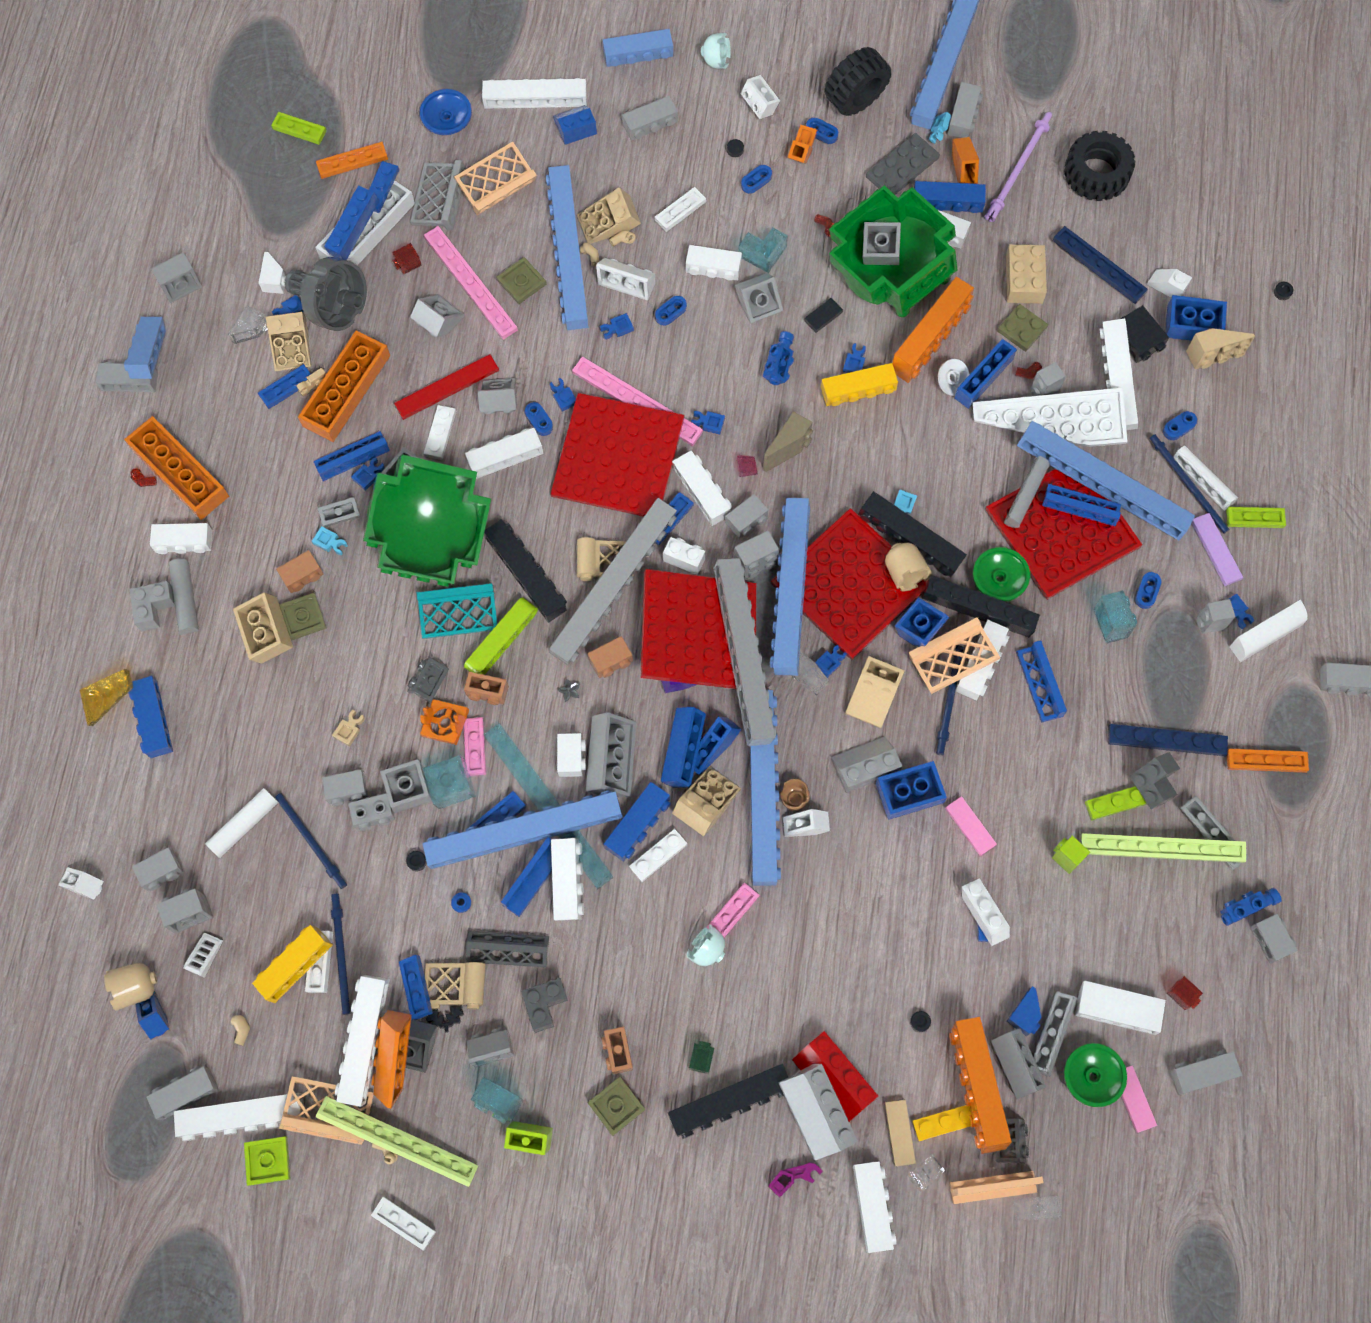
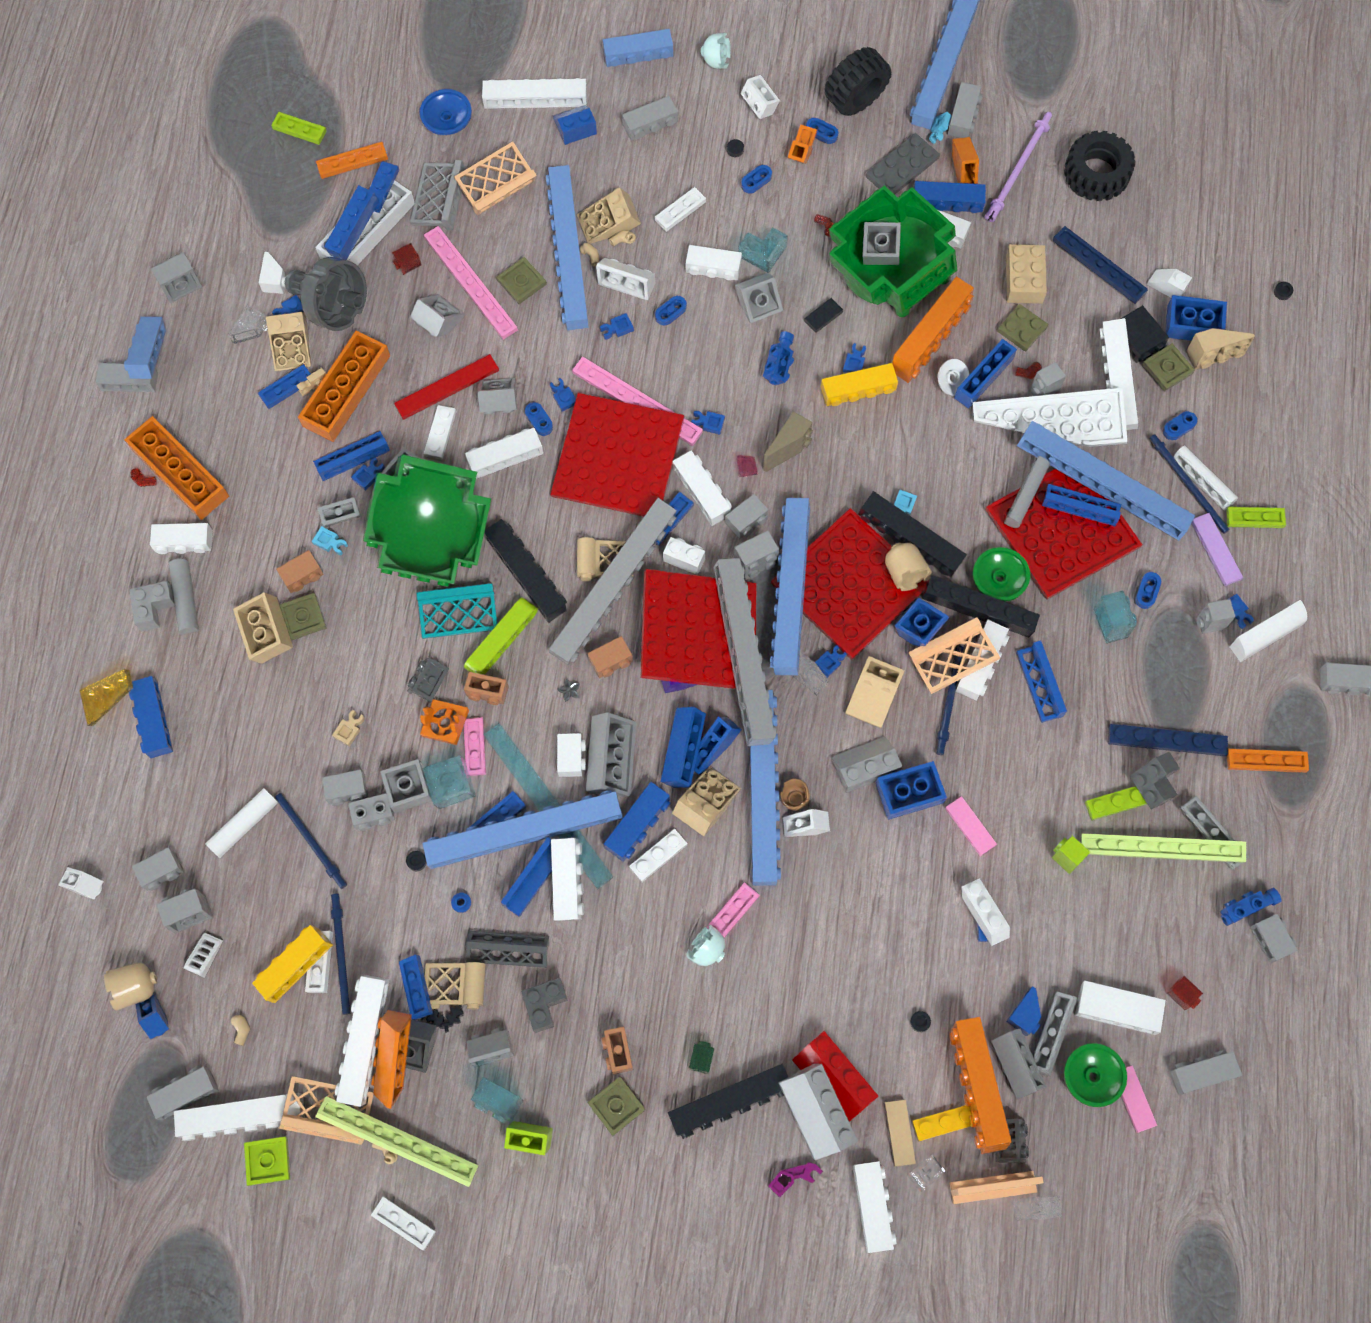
none -> olive plate [1142,343,1195,391]

